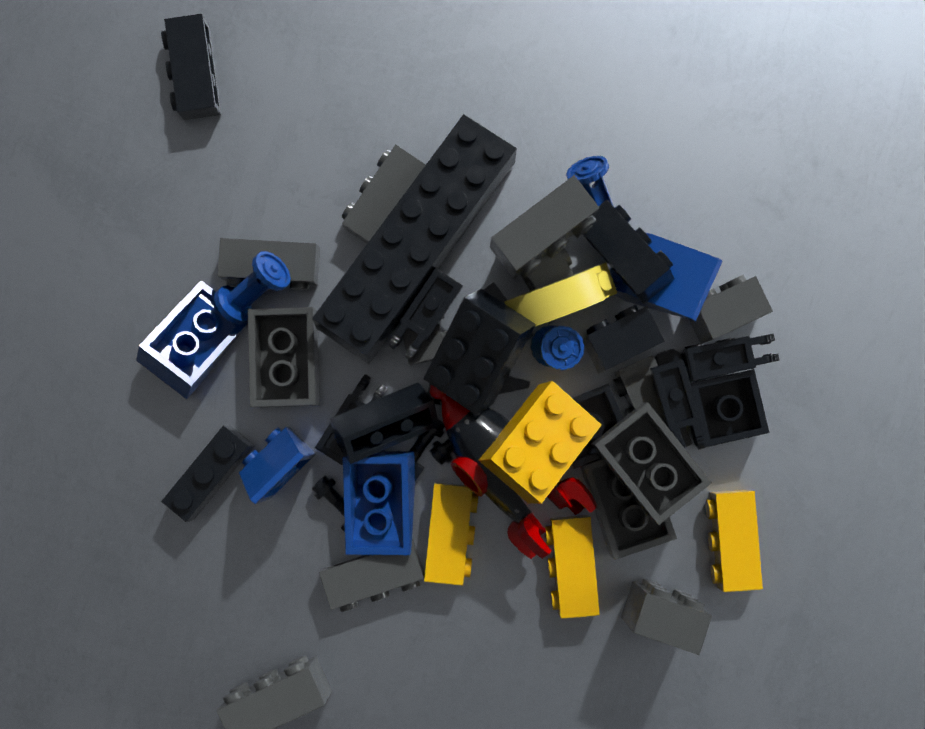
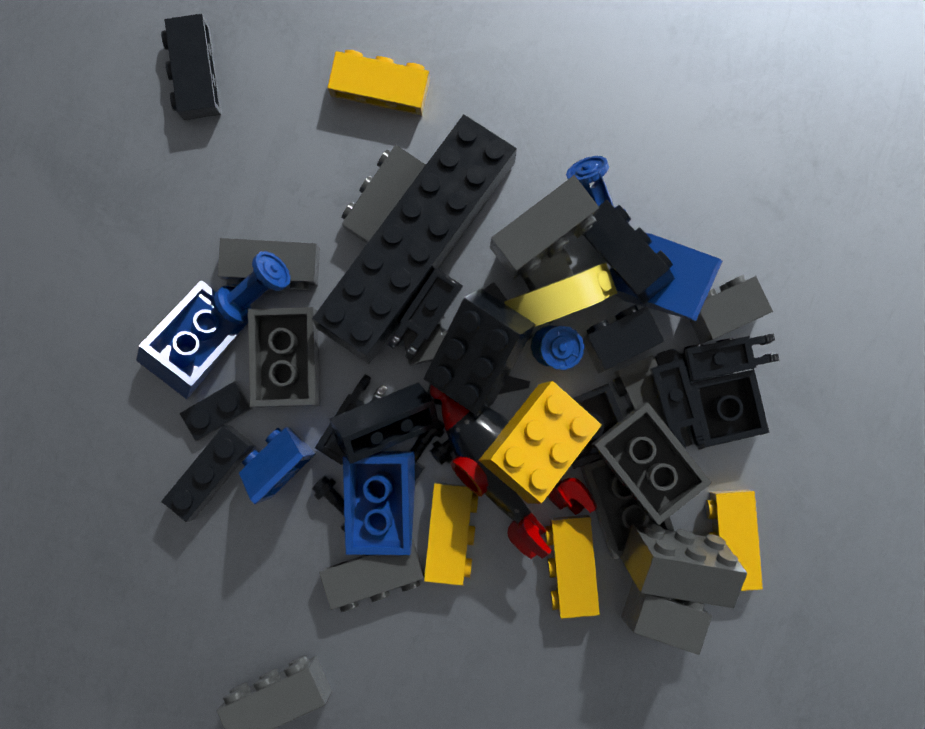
none -> black plate [179,381,253,441]
none -> yellow brick [328,50,430,116]
none -> dark grey brick [621,523,747,608]

